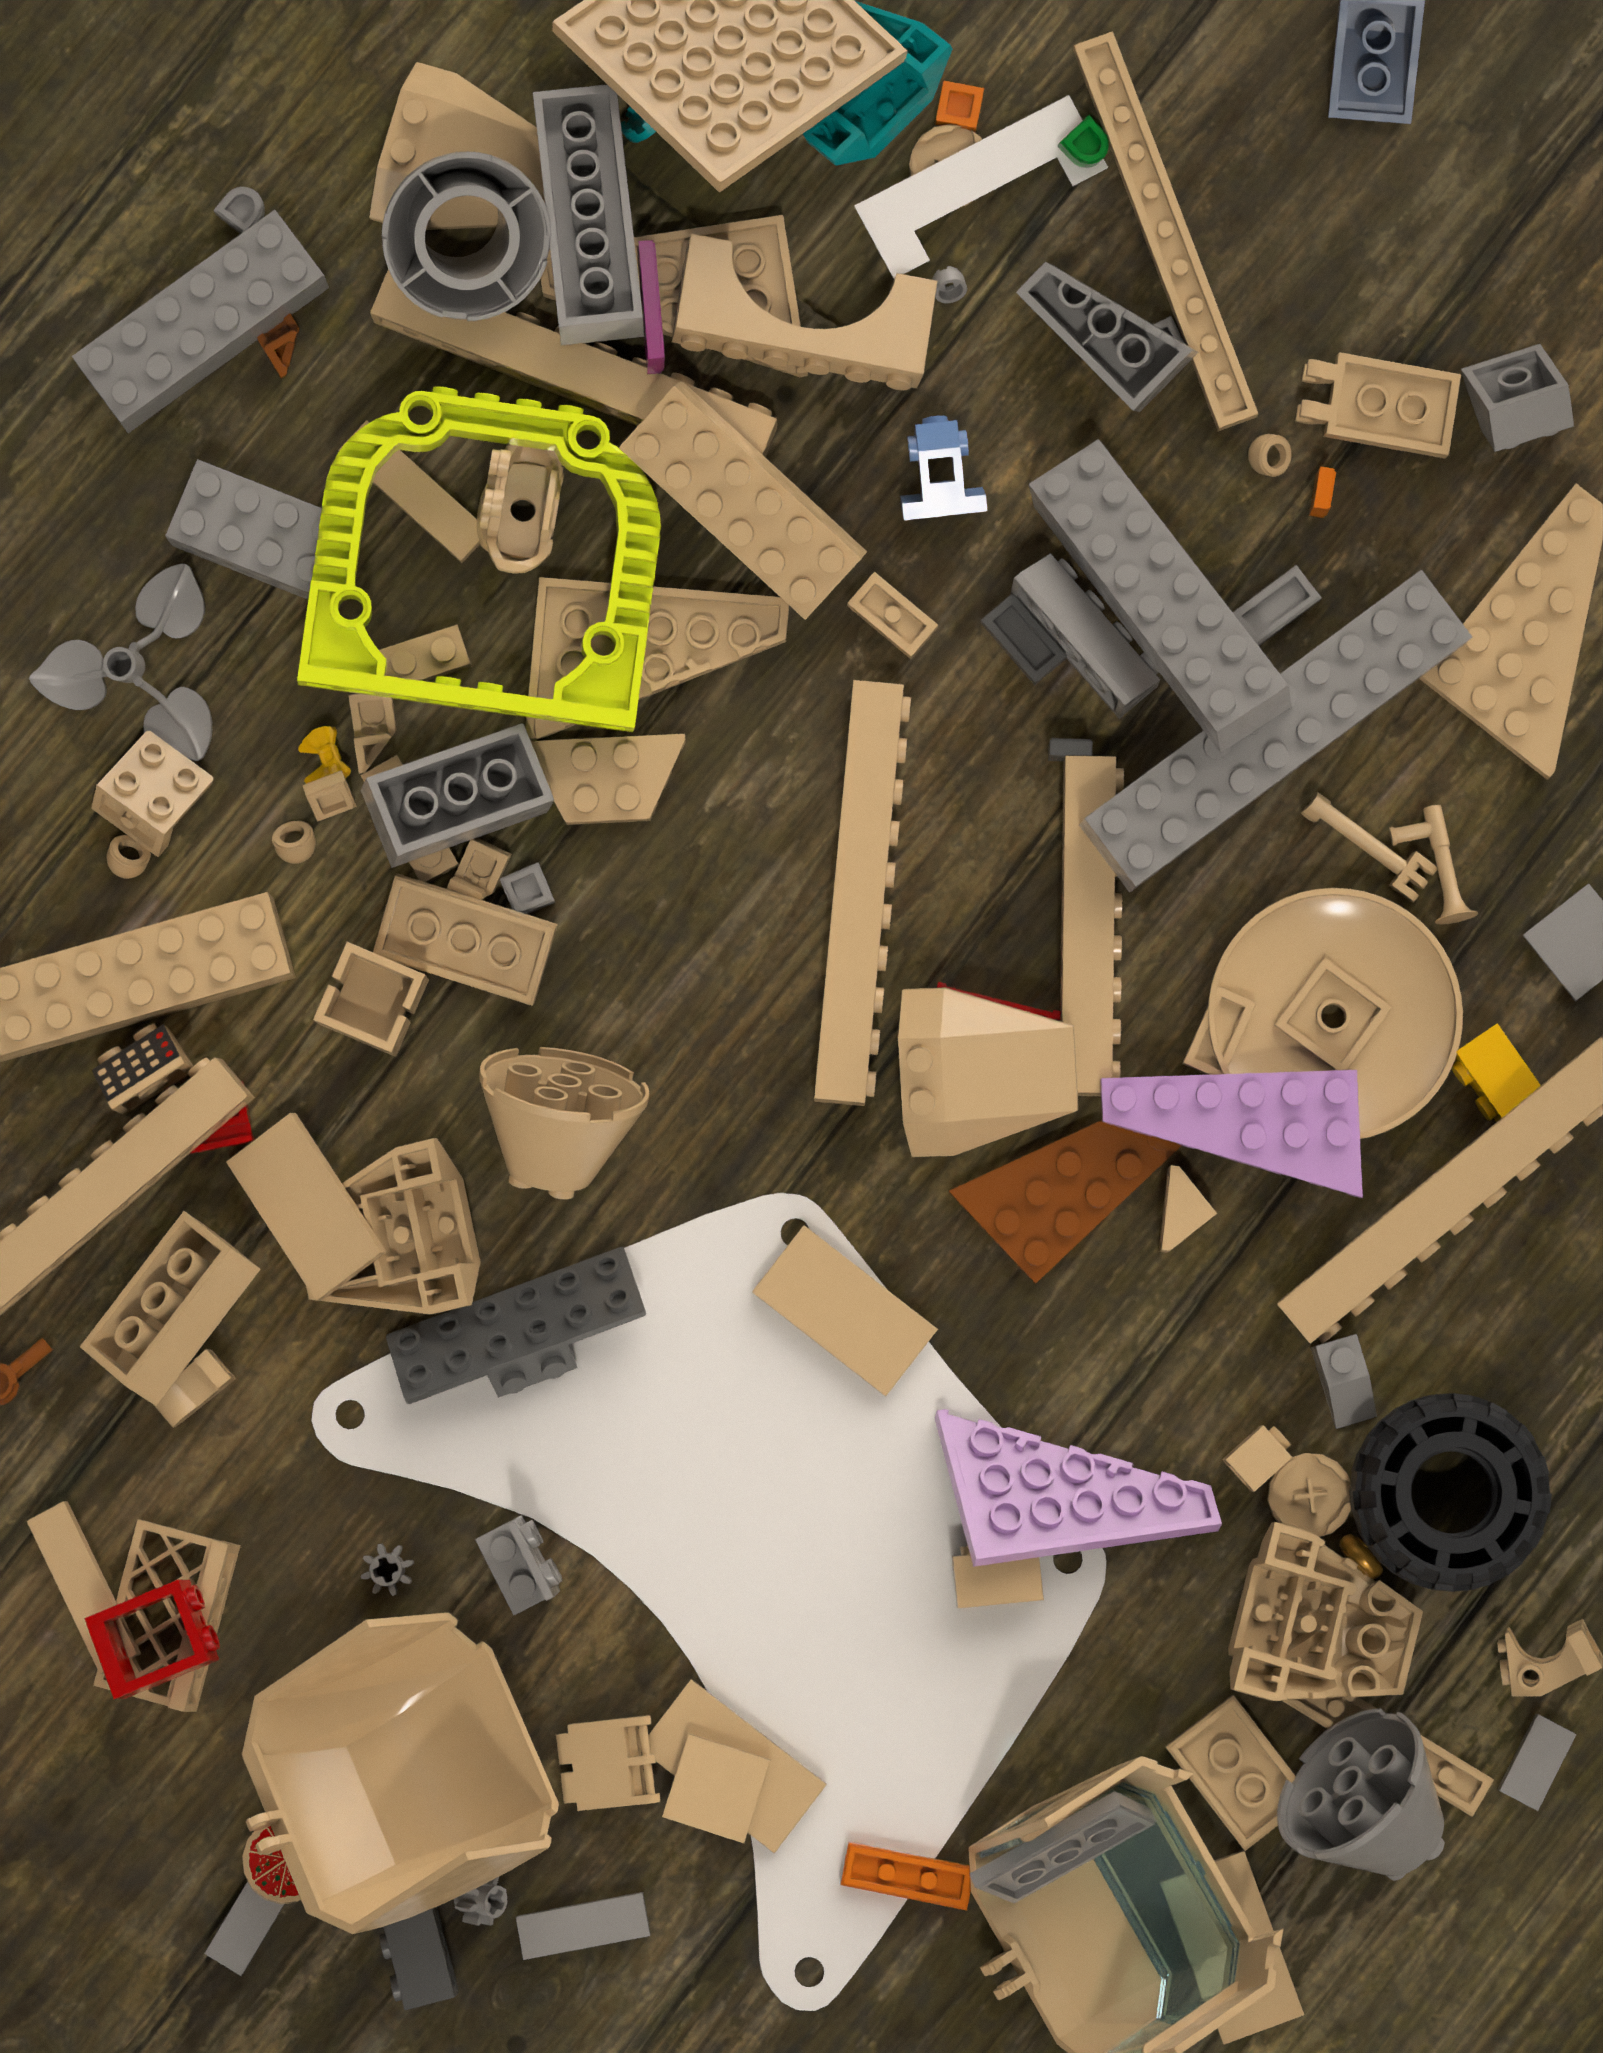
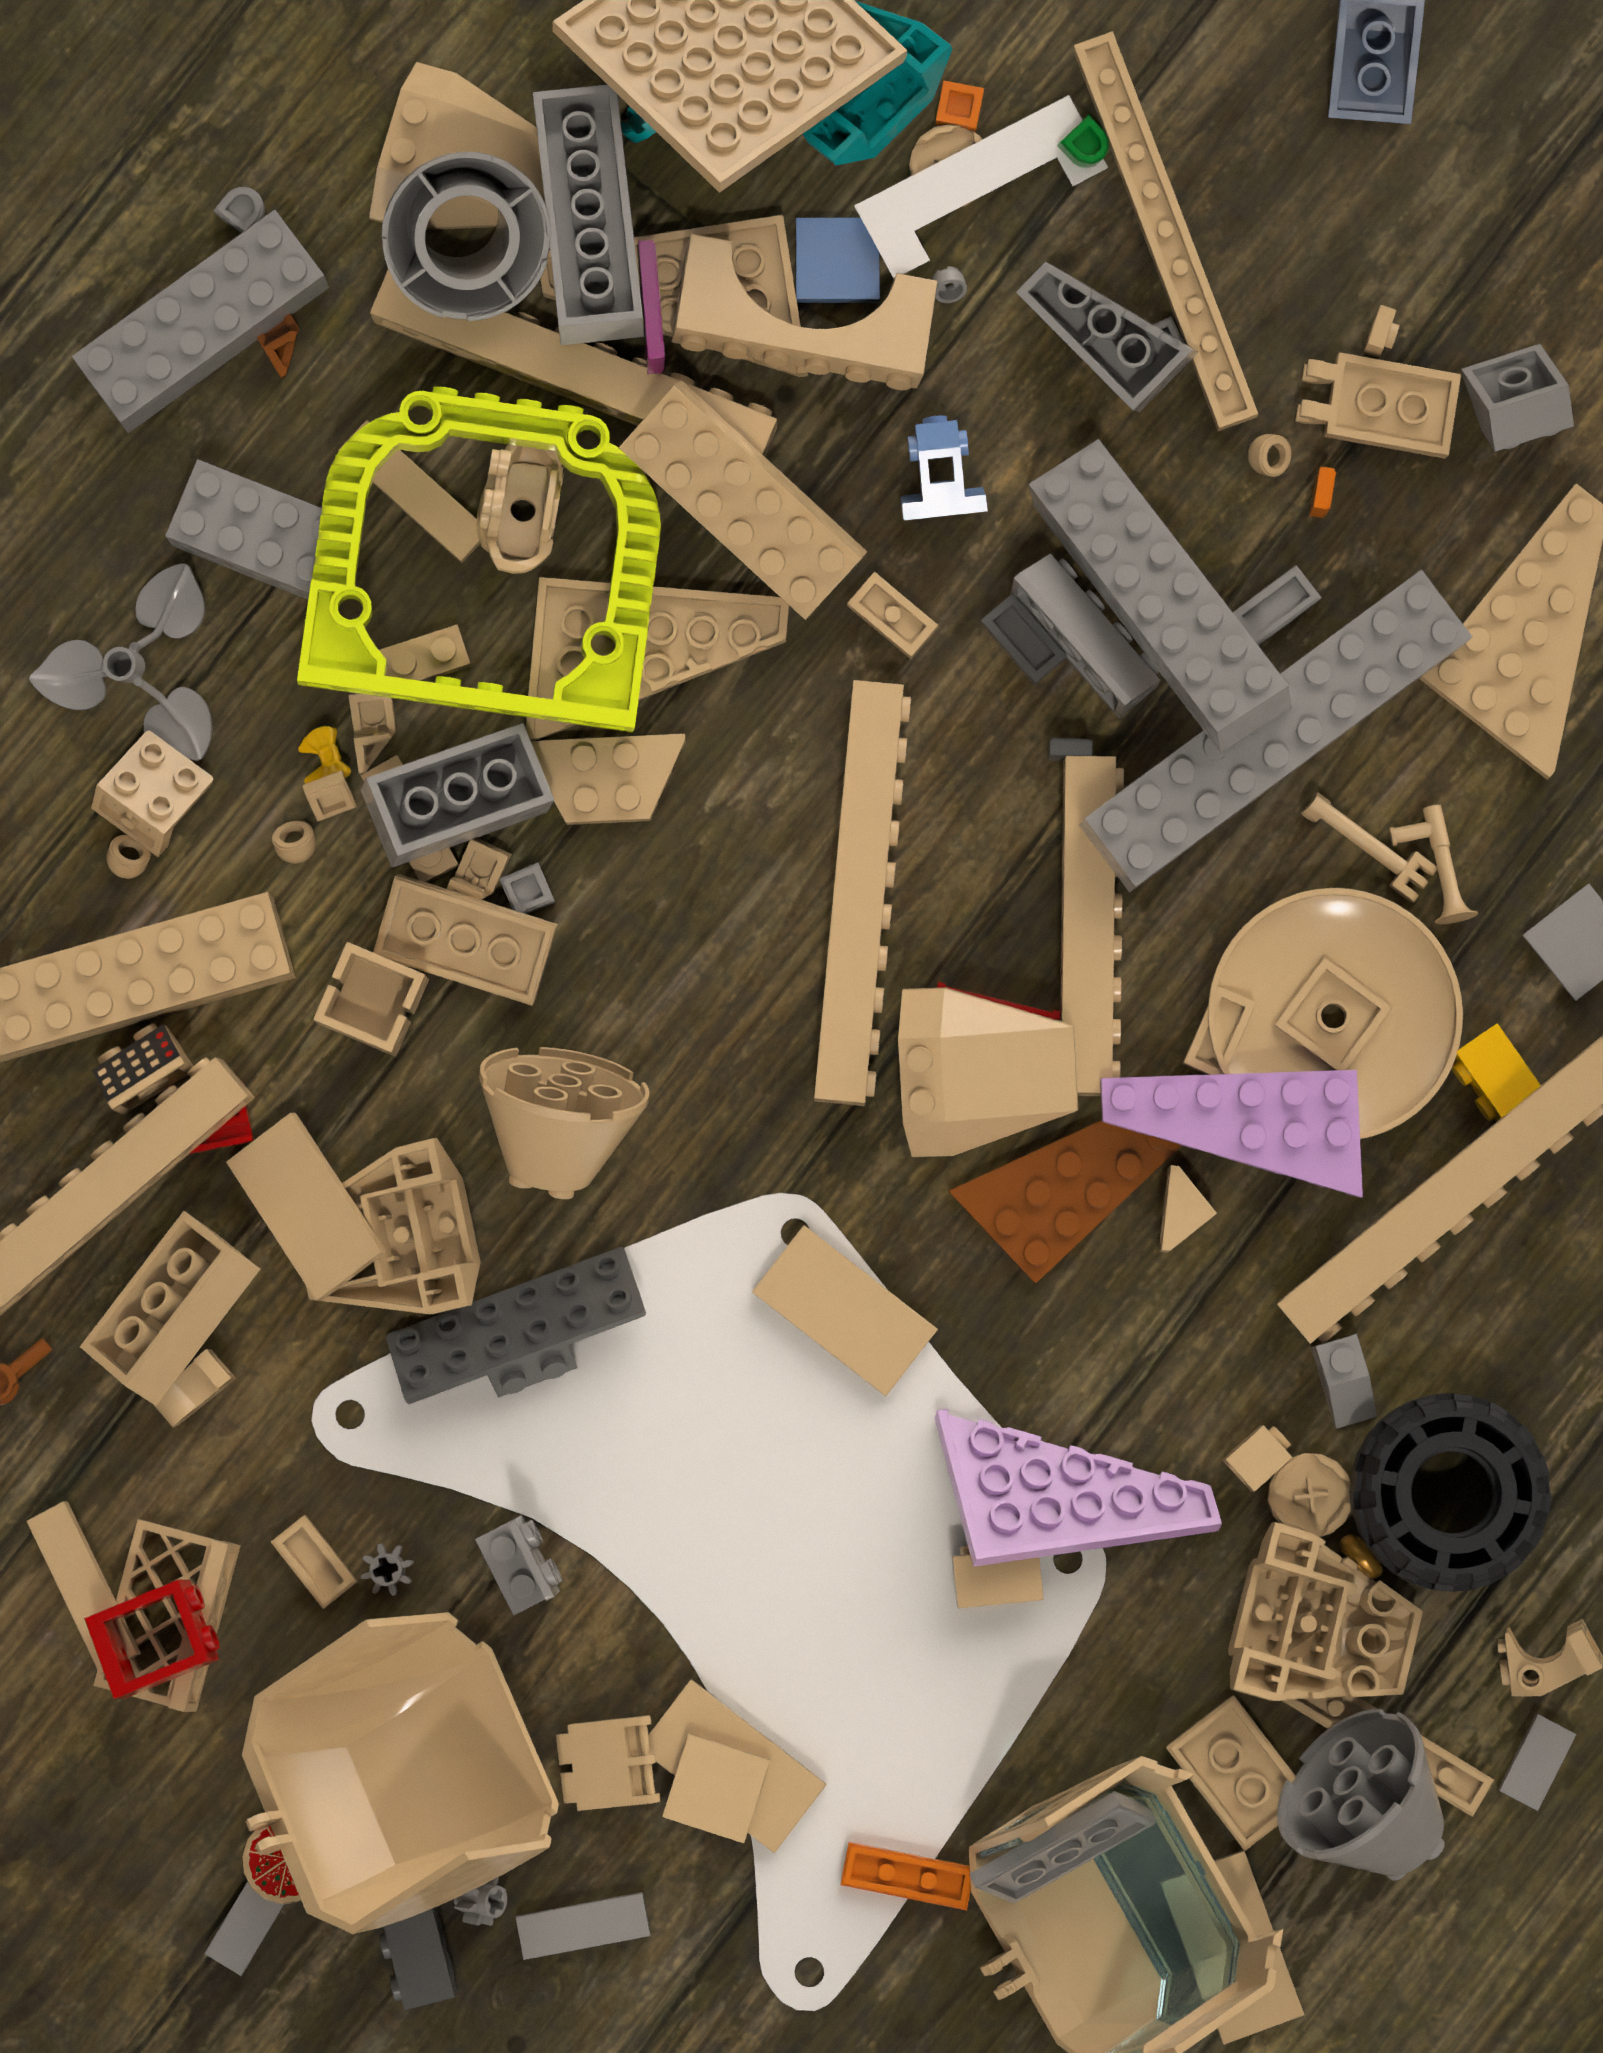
none -> tan tile [271,1515,358,1609]
none -> medium blue tile [796,218,880,303]
none -> tan plate [1363,305,1400,359]

